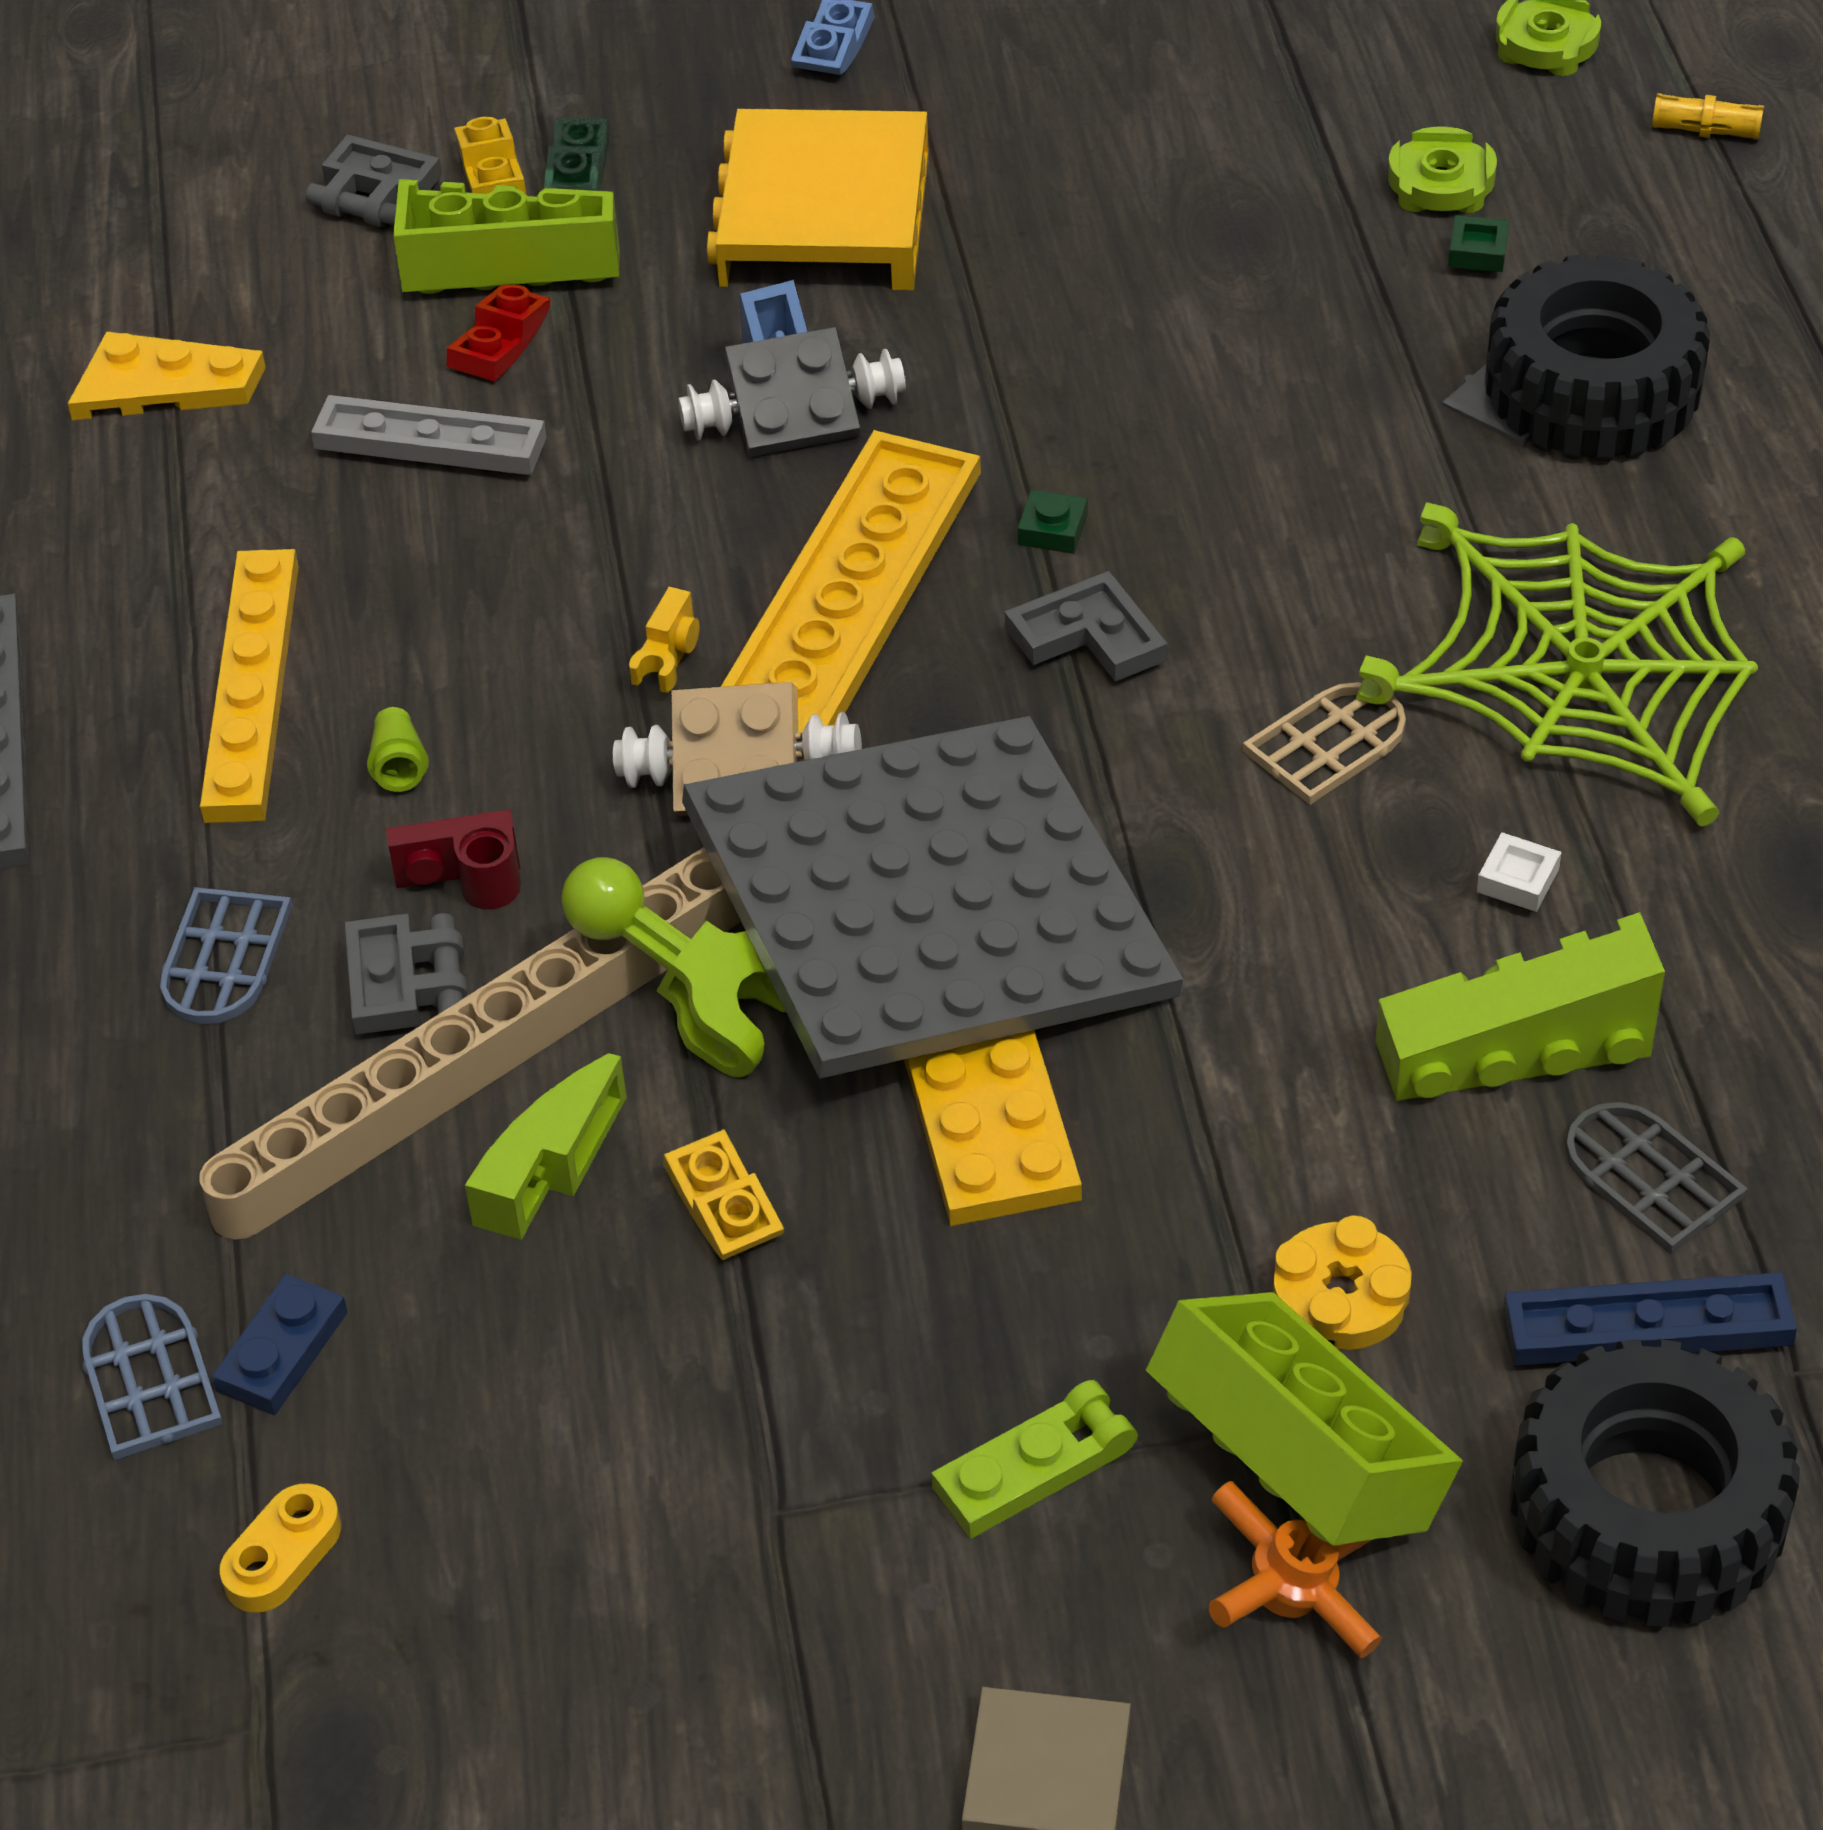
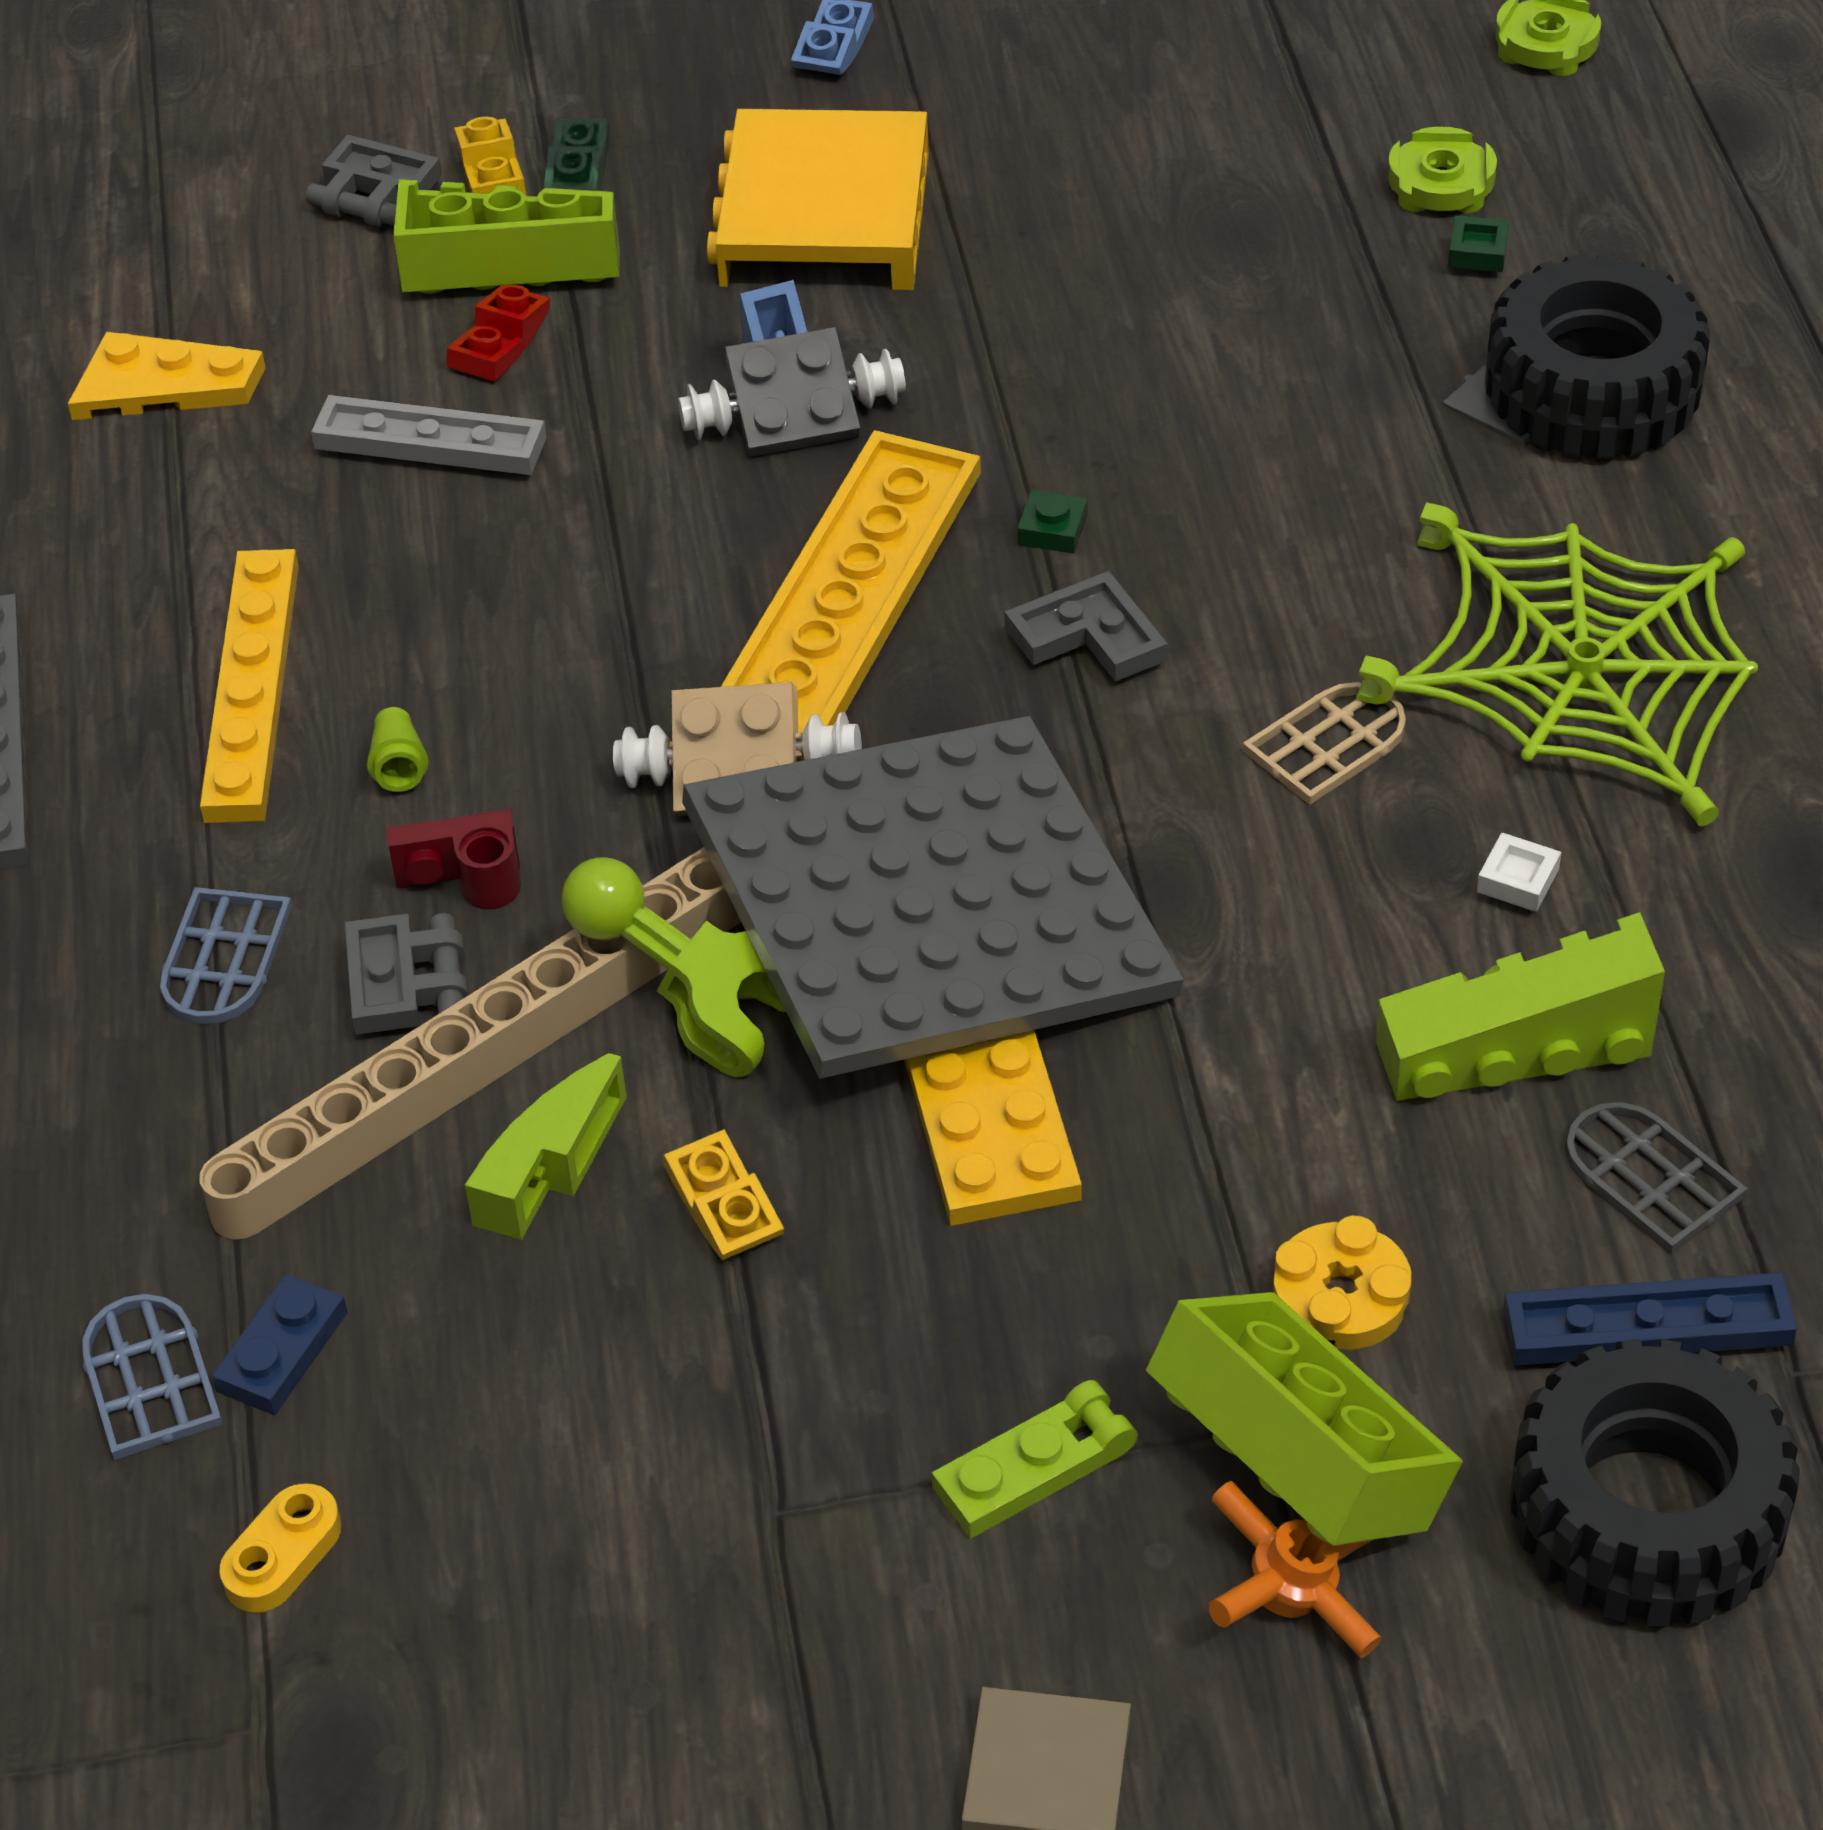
yellow plate [629,587,700,693] -> none
yellow pin [1652,93,1764,140] -> none

